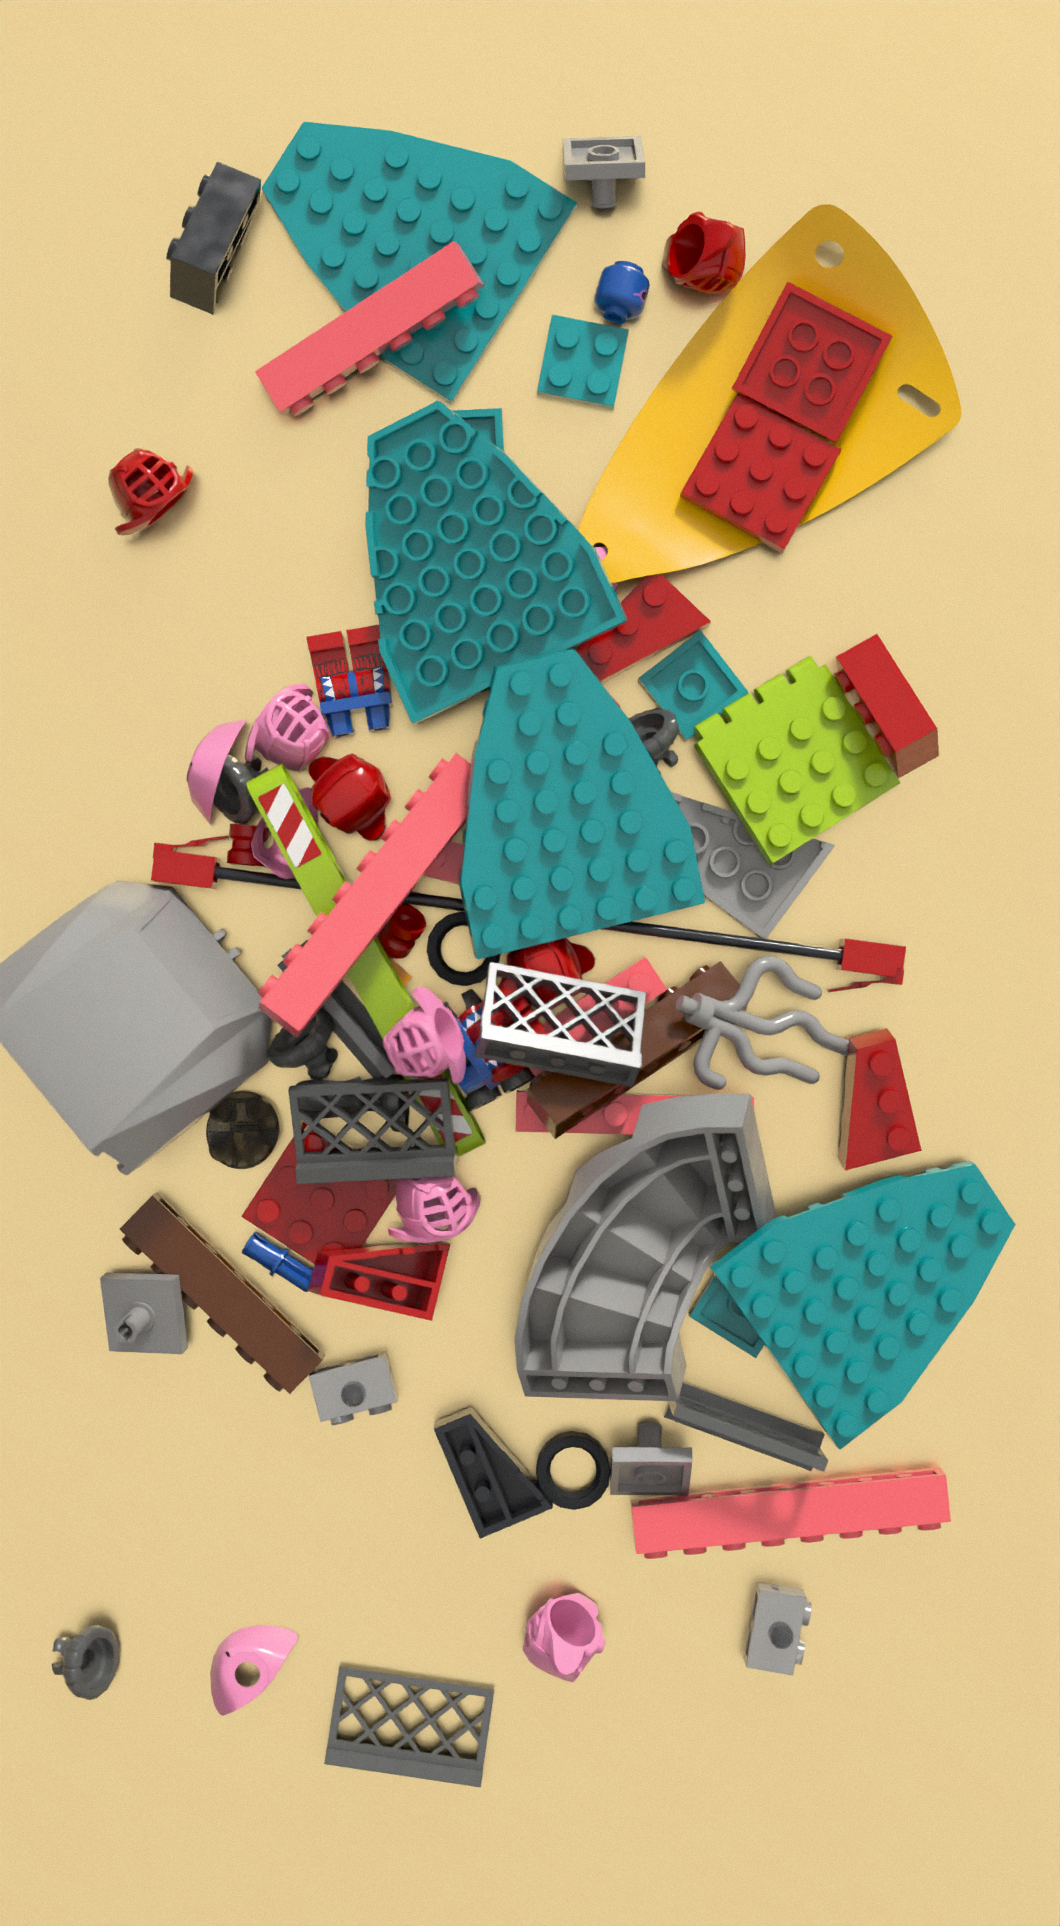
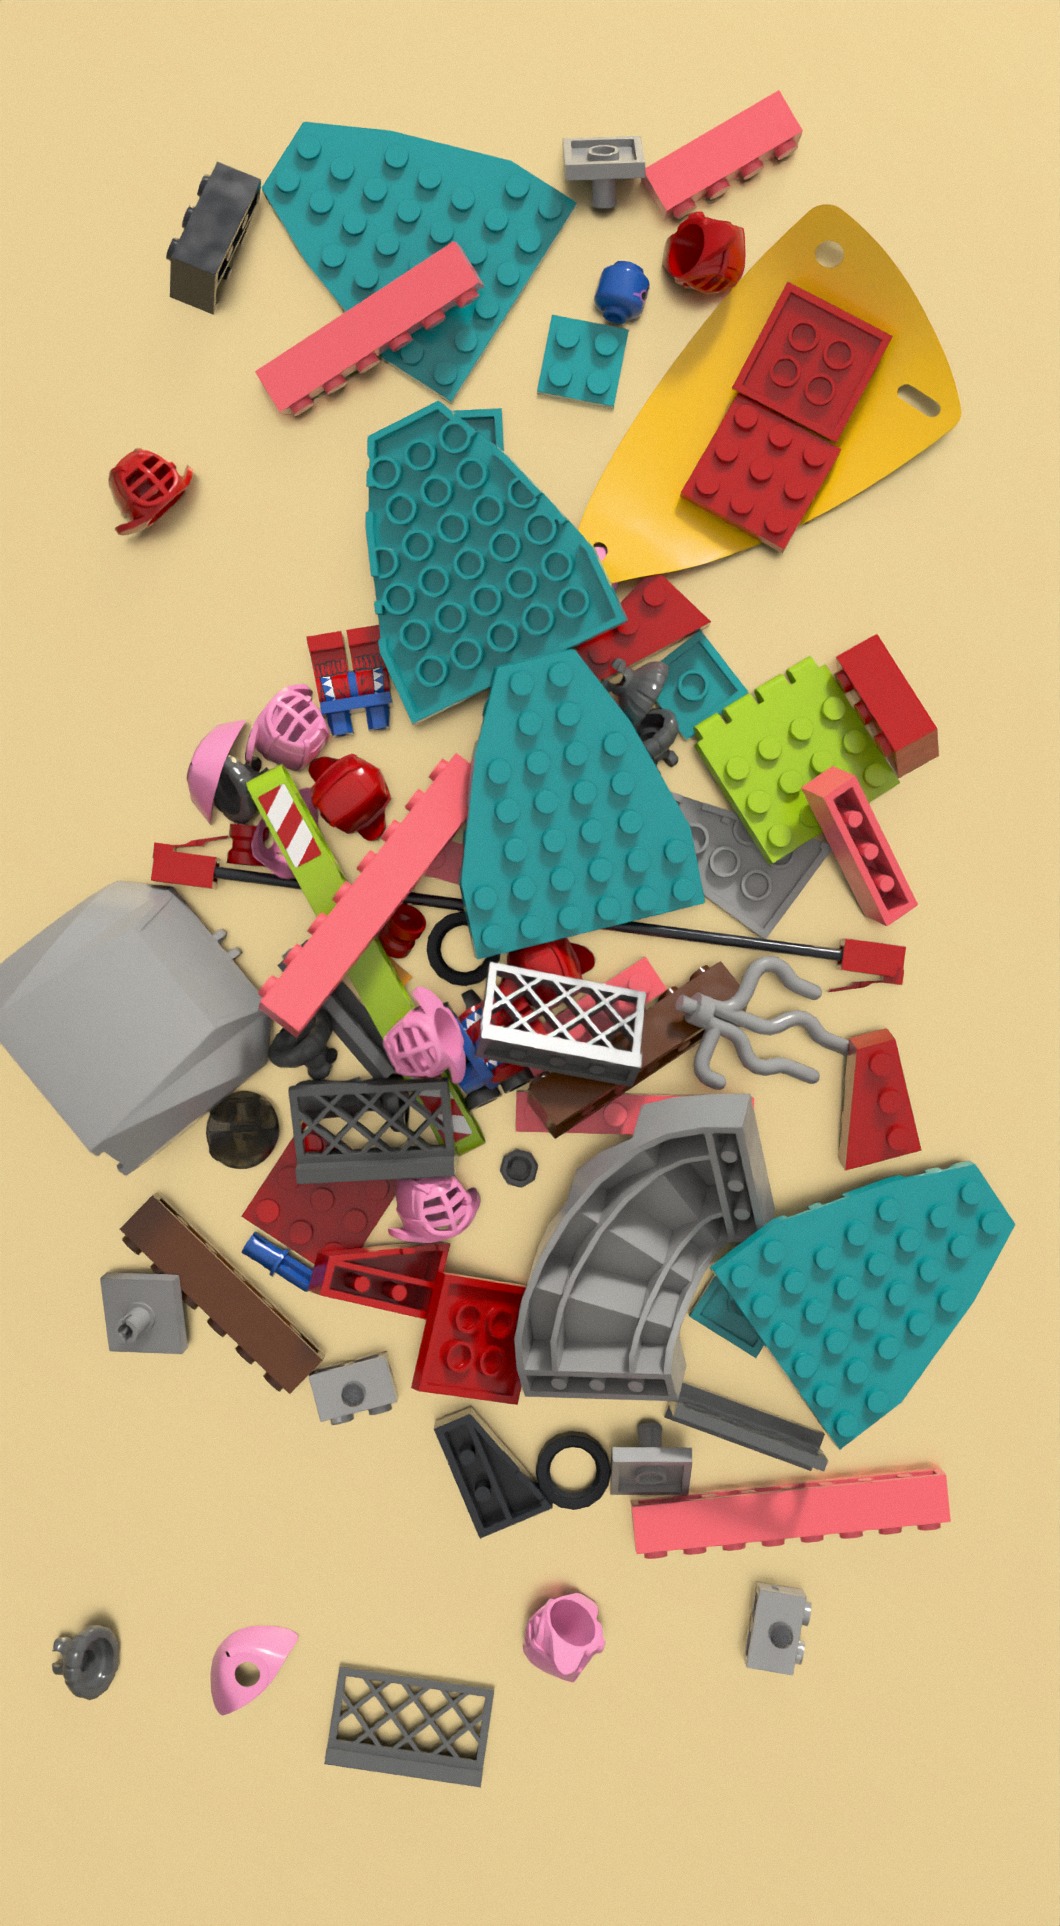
none -> red plate [411,1271,526,1405]
none -> dark grey tile [500,1148,538,1188]
none -> dark grey hair [600,657,669,728]
none -> coral brick [641,90,803,220]
none -> coral brick [801,766,918,926]

